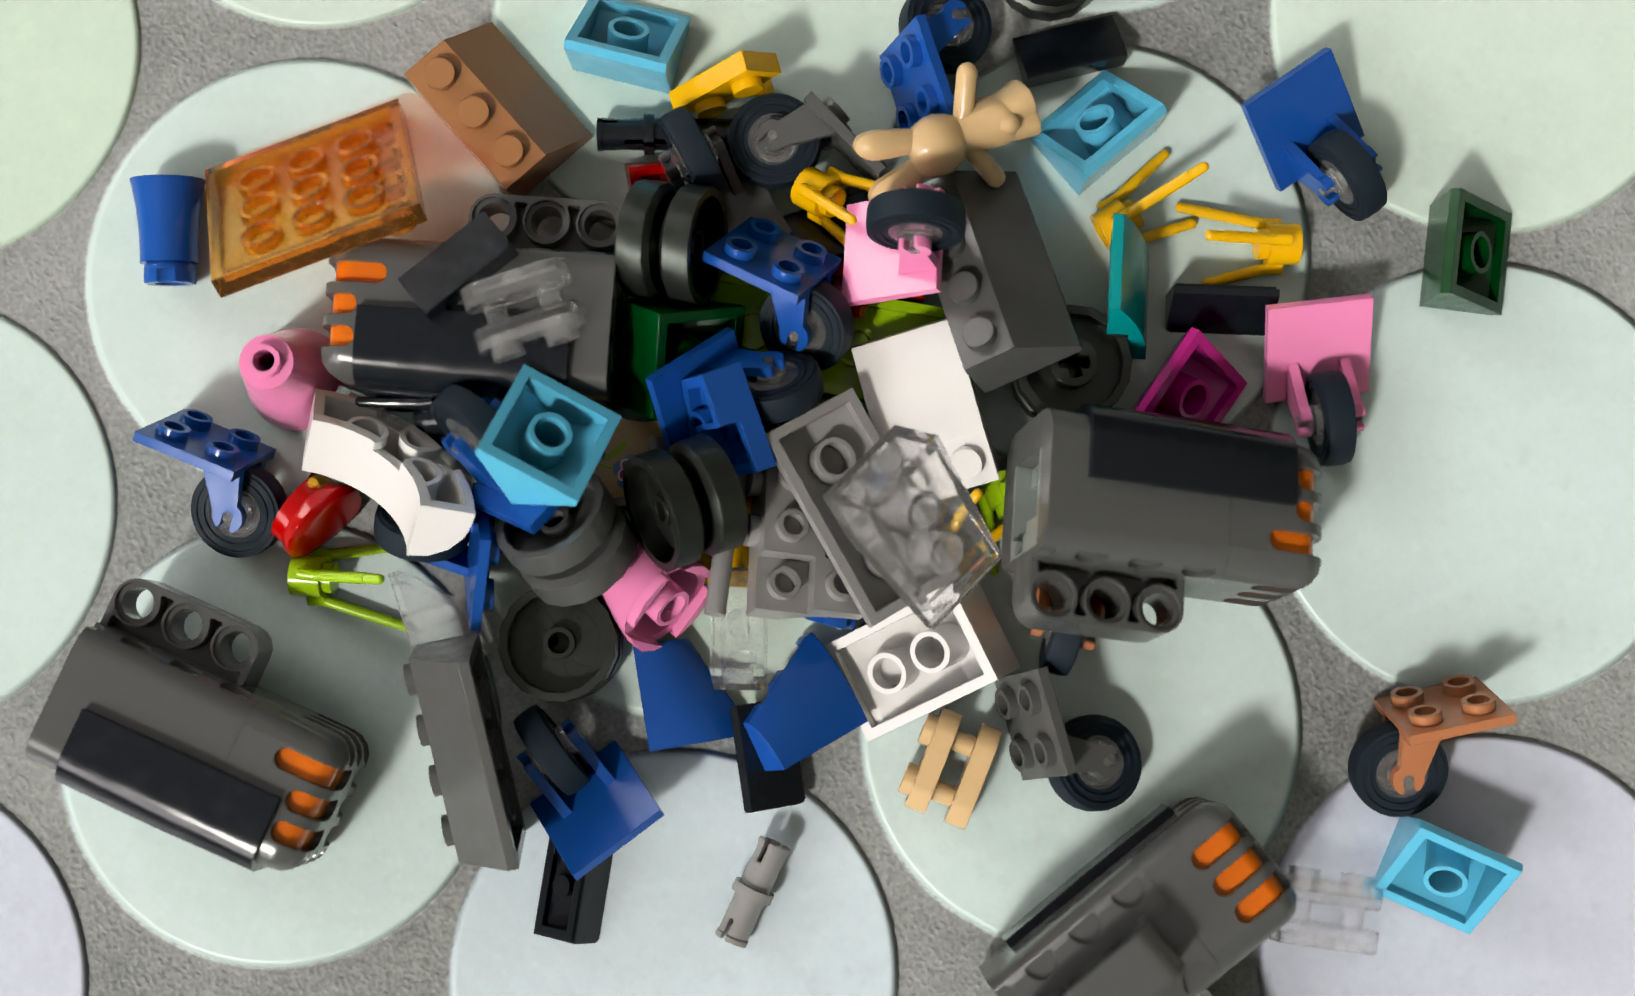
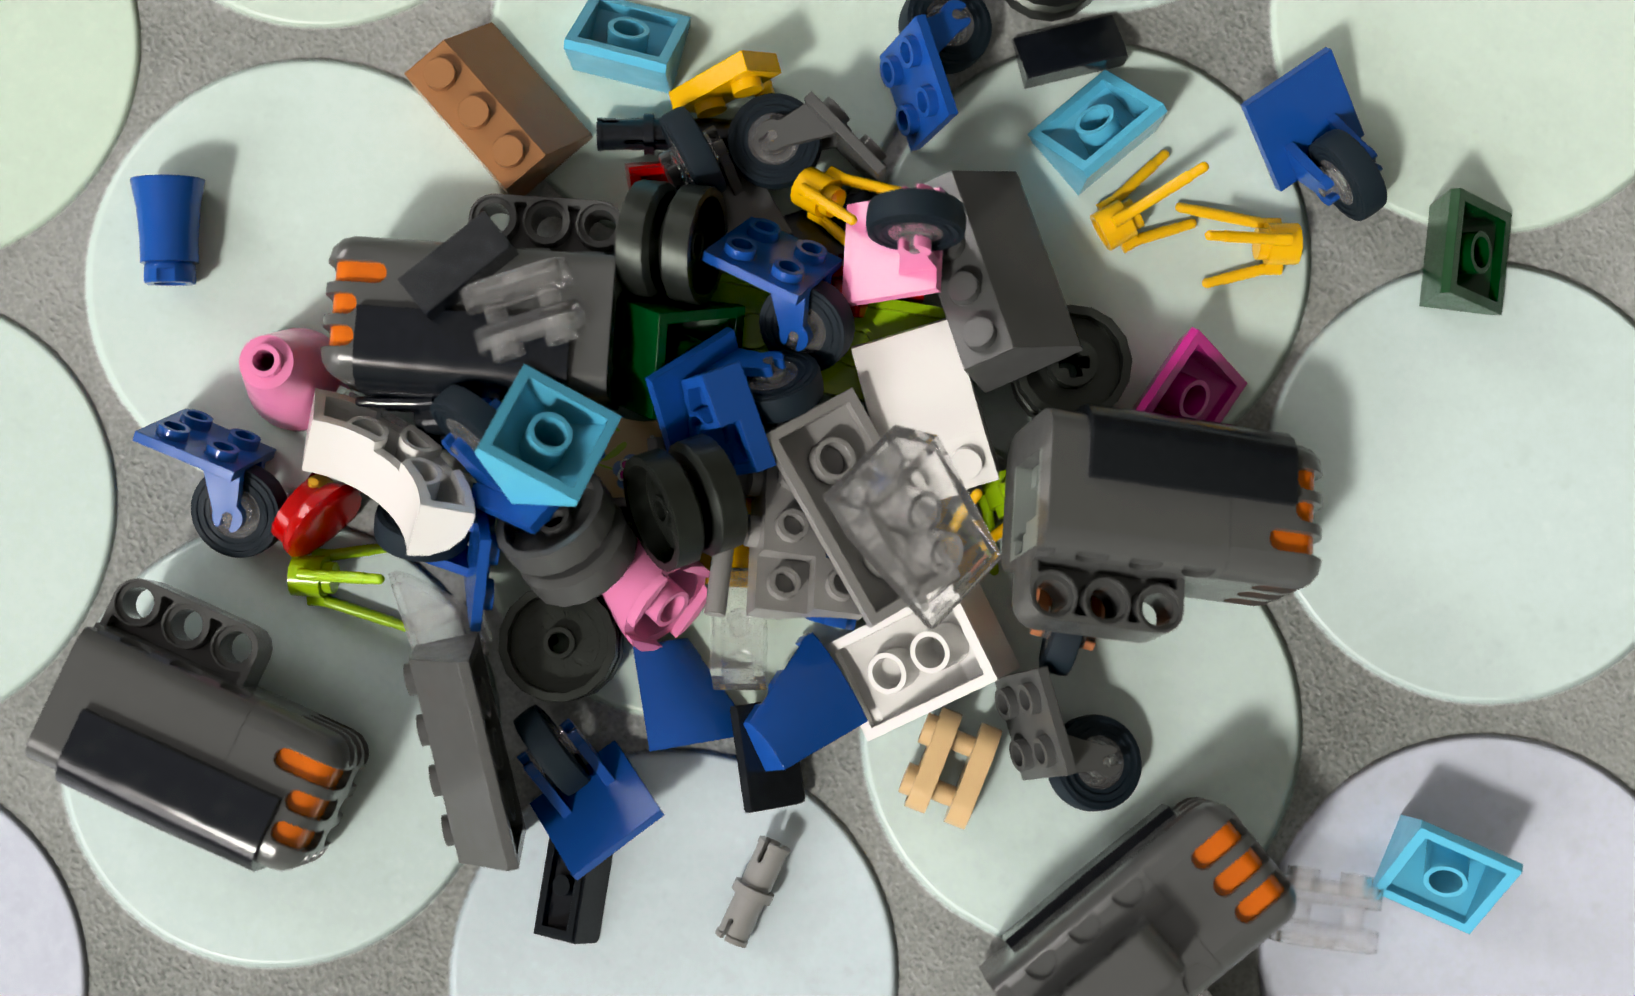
clear orange plate [205,98,428,298] -> none
tan animal [852,62,1042,201] -> none
teal slope [1106,213,1149,360] -> none
black slope [1165,283,1280,336] -> none
bright pink plate [1263,293,1374,467] -> none
nougat plate [1348,675,1518,817] -> none

